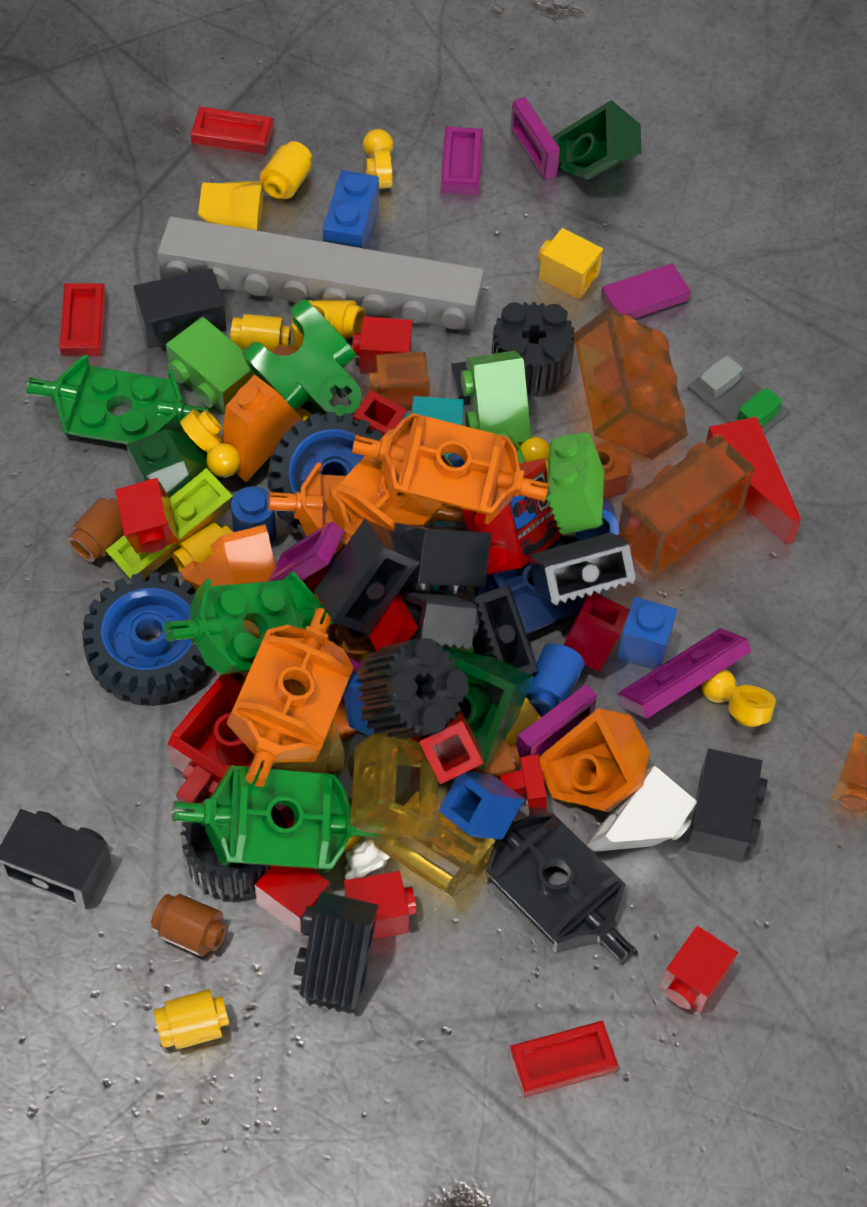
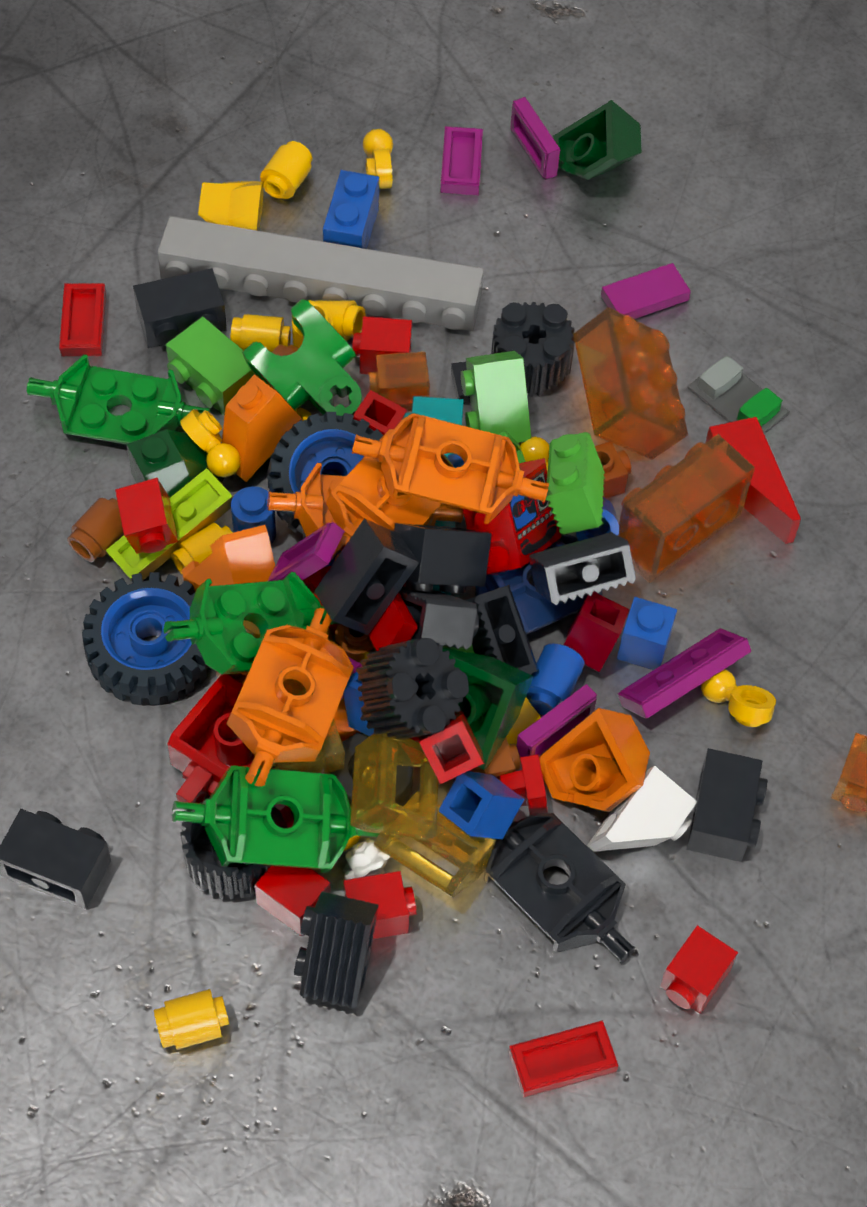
dark orange brick [151,894,227,956] -> none
red tile [191,106,274,155] -> none
yellow brick [537,228,603,300] -> none

